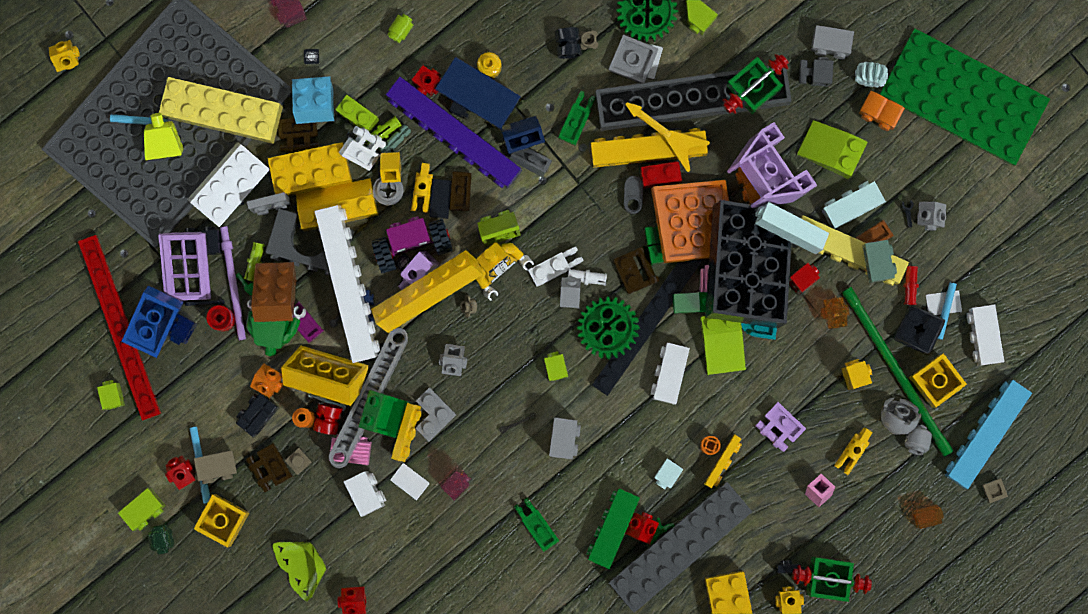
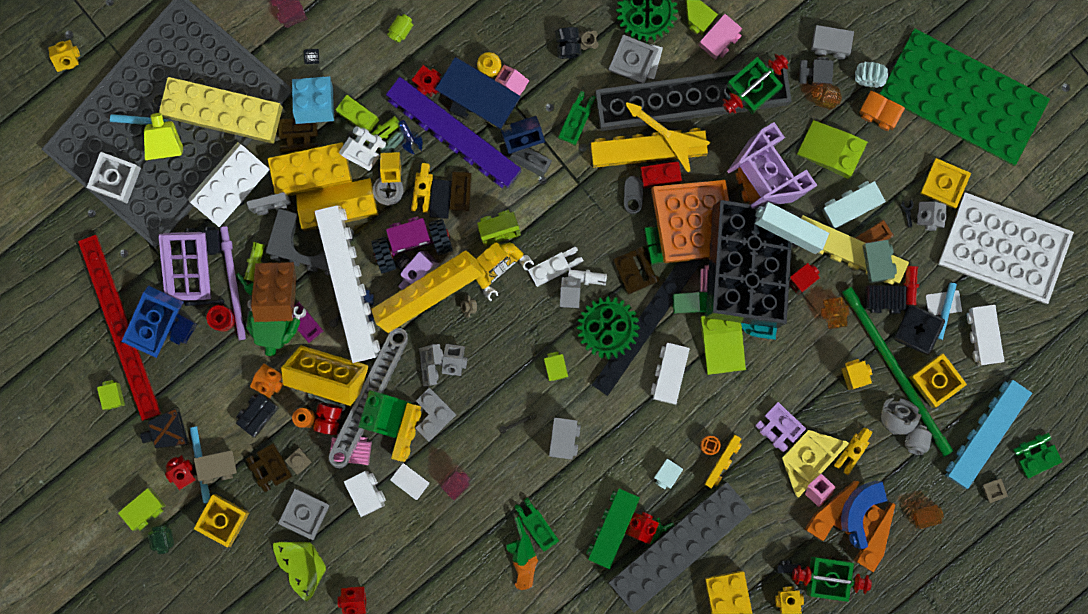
none -> white brick [87,152,141,203]
none -> black torso [140,409,189,448]
none -> light grey plate [278,489,330,540]
none -> clear blue bar [398,120,423,155]
none -> light grey plate [419,344,443,386]
none -> bright pink brick [495,65,529,95]
none -> animal [506,517,538,590]
none -> bright pink brick [699,14,742,60]
none -> light yellow wing [782,430,849,498]
none -> orange wedge [805,481,895,572]
none -> clear orange head [812,83,842,110]
none -> blue arch [841,480,887,549]
none -> black brick [865,285,906,314]
none -> yellow plate [920,158,971,209]
none -> white plate [938,193,1074,304]
none -> green plate [1013,433,1063,479]

